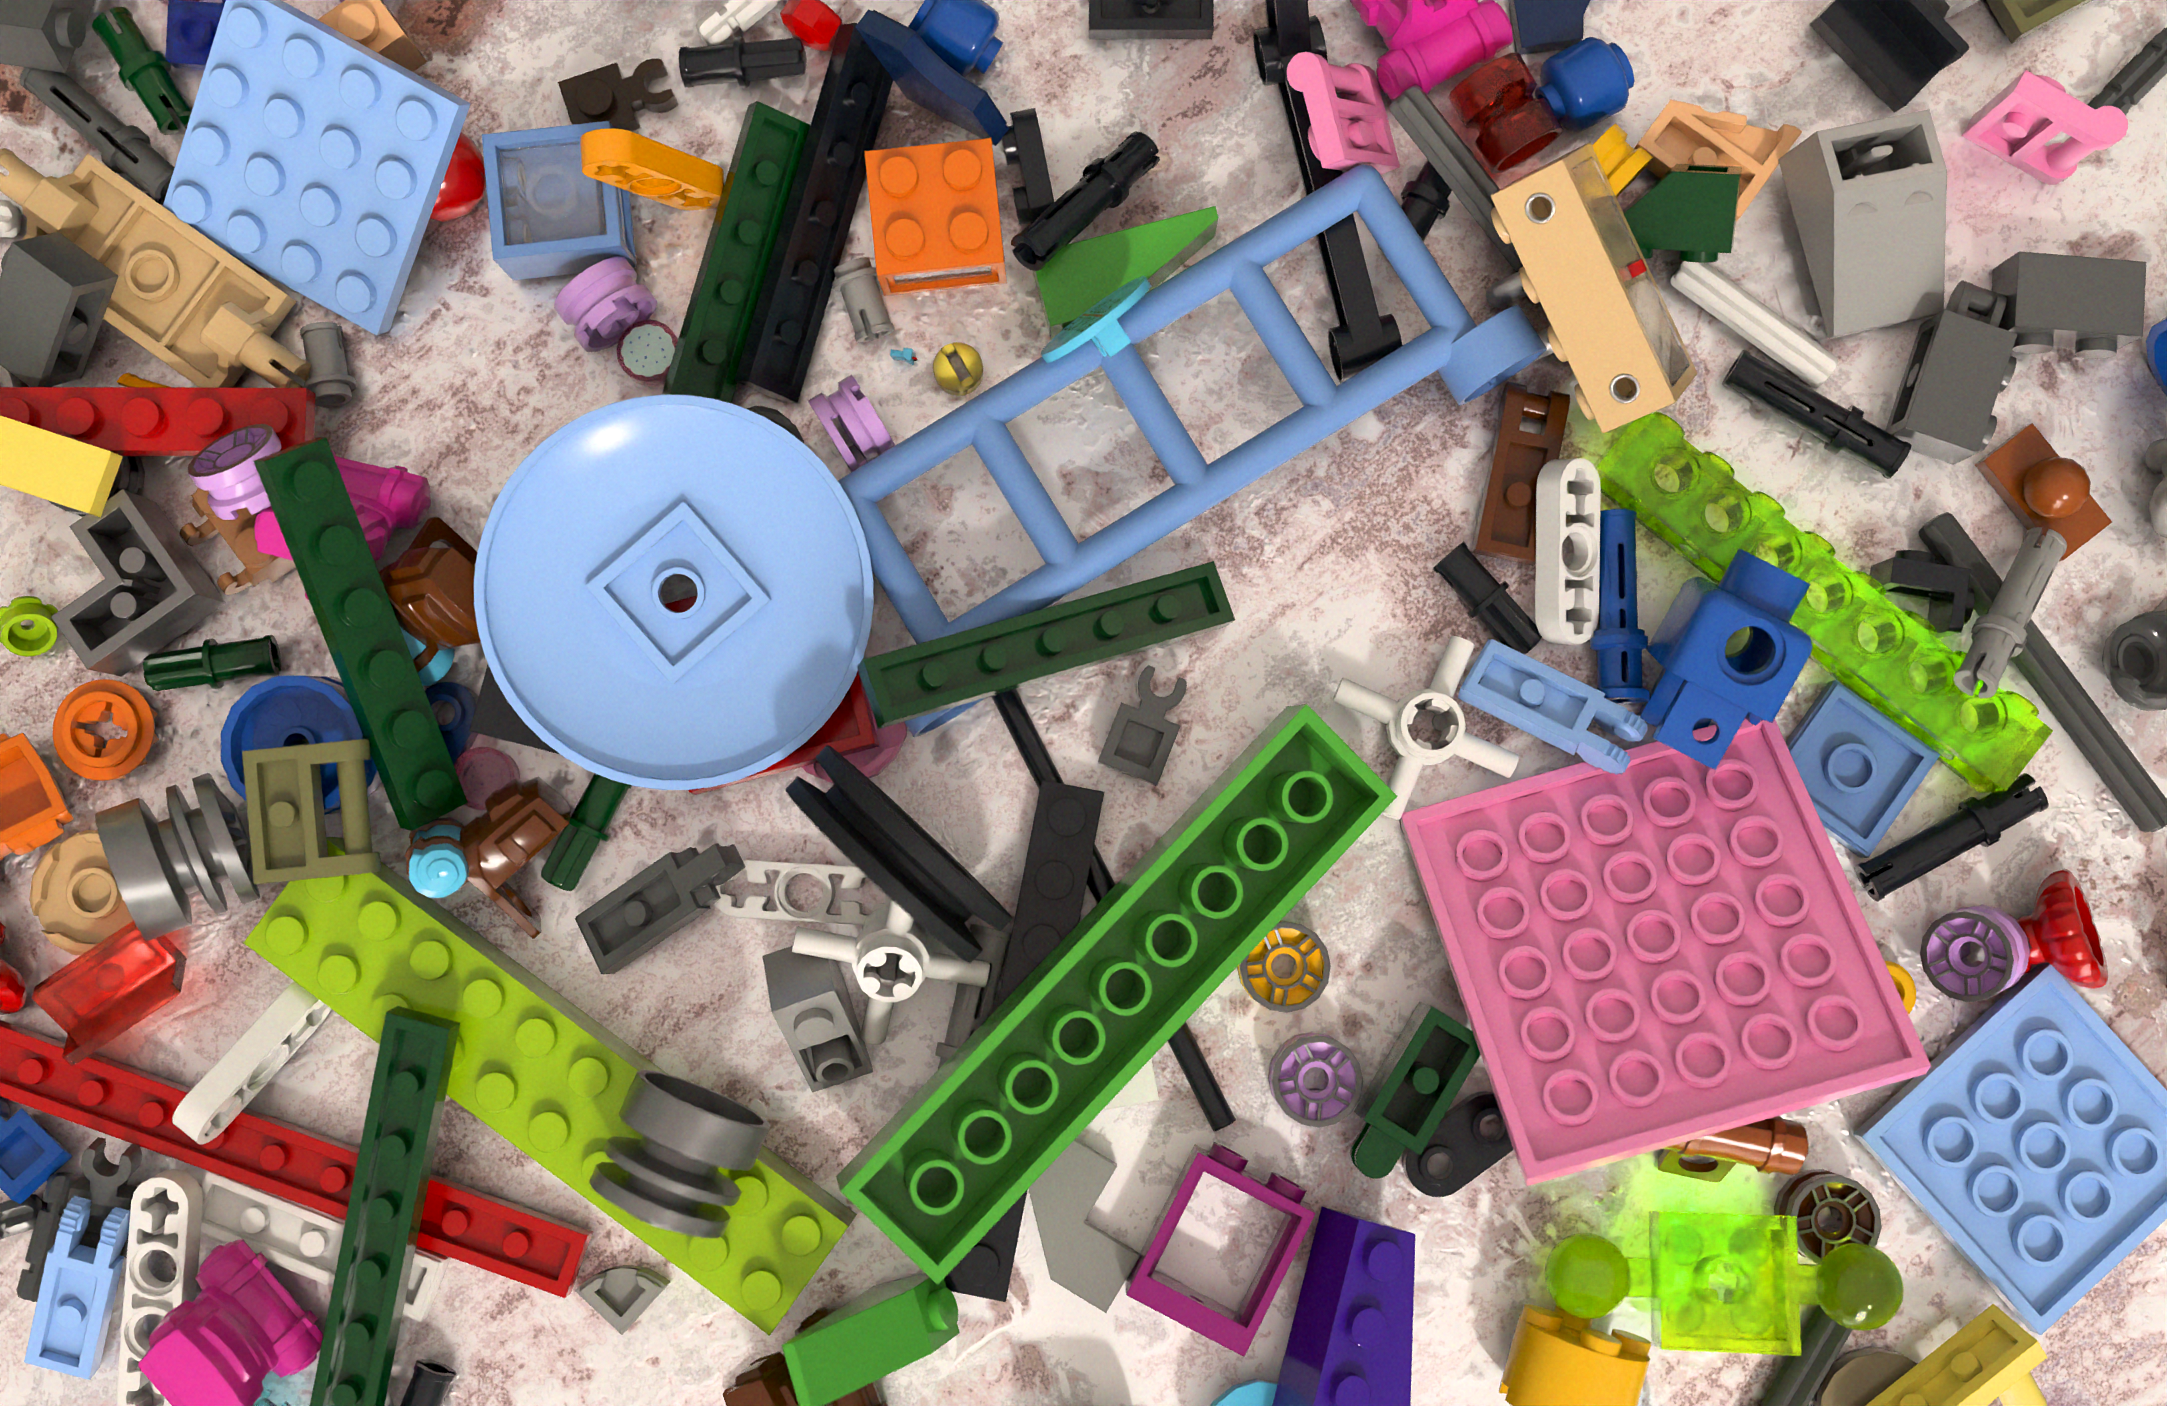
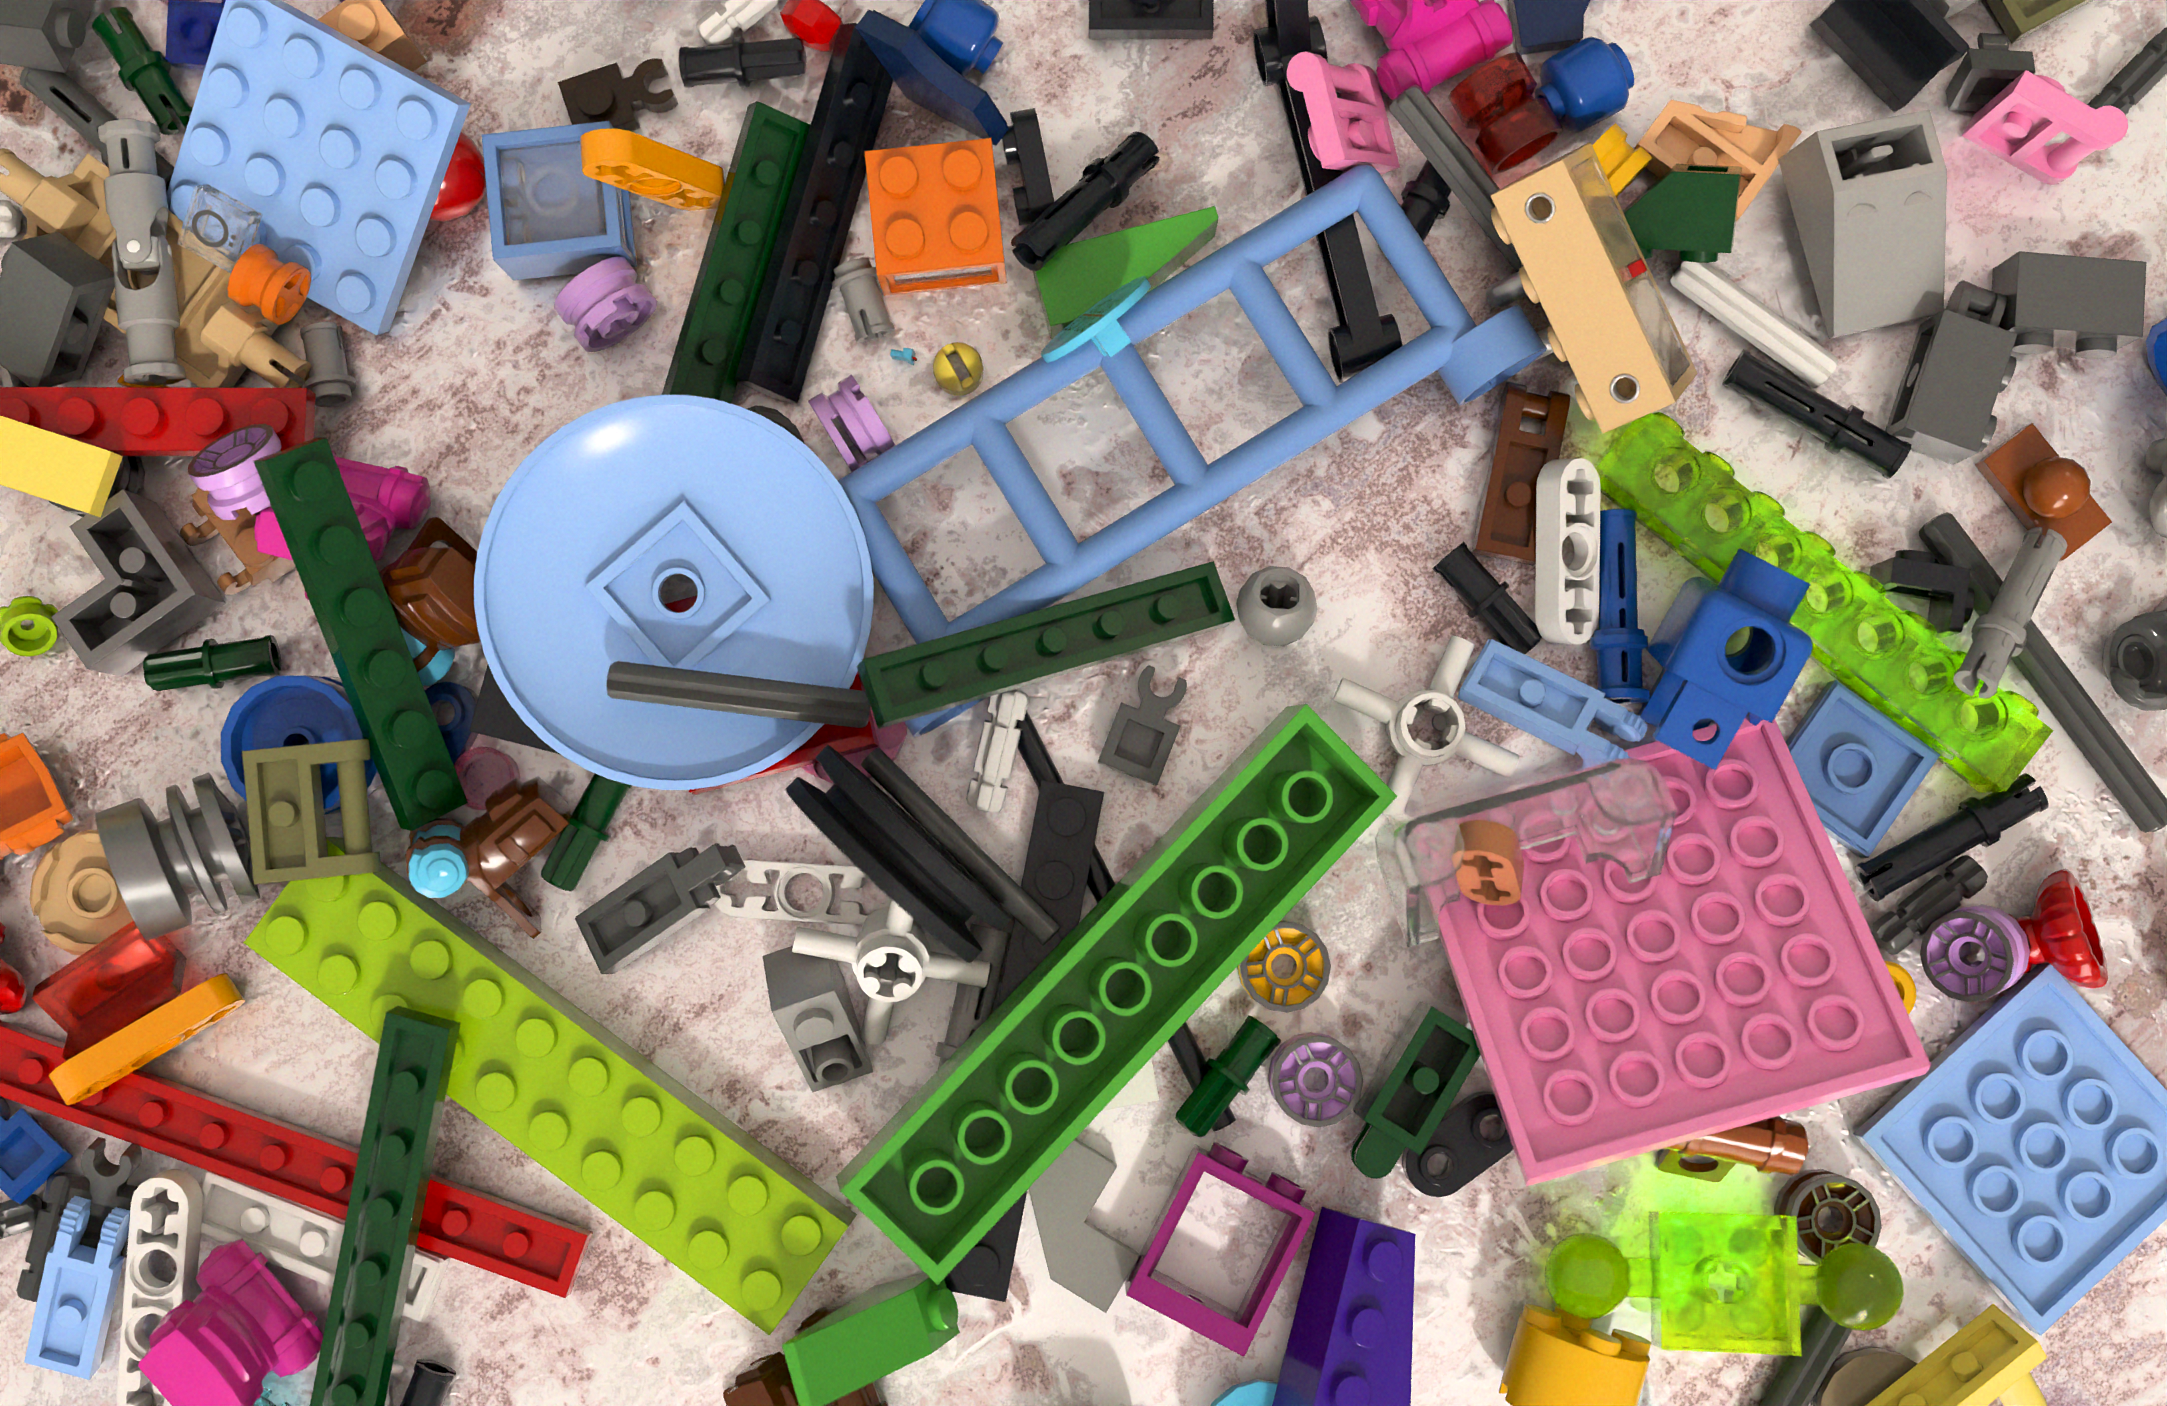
orange gear [53,679,159,781] -> none
white beam [172,981,332,1145] -> none
light grey tile [575,1265,670,1335] -> none
flat silver wheel [589,1070,771,1238] -> none
light aqua tile [617,320,678,386] -> none
none -> light orange beam [49,973,245,1105]
none -> light grey piece [98,119,186,386]
none -> clear tile [177,184,263,273]
none -> orange wheel [227,244,311,325]
none -> dark grey axle [606,661,871,728]
none -> dark grey bar [861,747,1061,946]
none -> white axle [966,689,1029,812]
none -> dark green axle [1175,1015,1281,1137]
none -> light grey piece [1236,566,1317,646]
none -> clear windscreen [1375,757,1677,948]
none -> nougat beam [1452,820,1525,905]
none -> dark grey axle [1871,855,1988,955]
none -> dark grey tile [1946,33,2036,112]

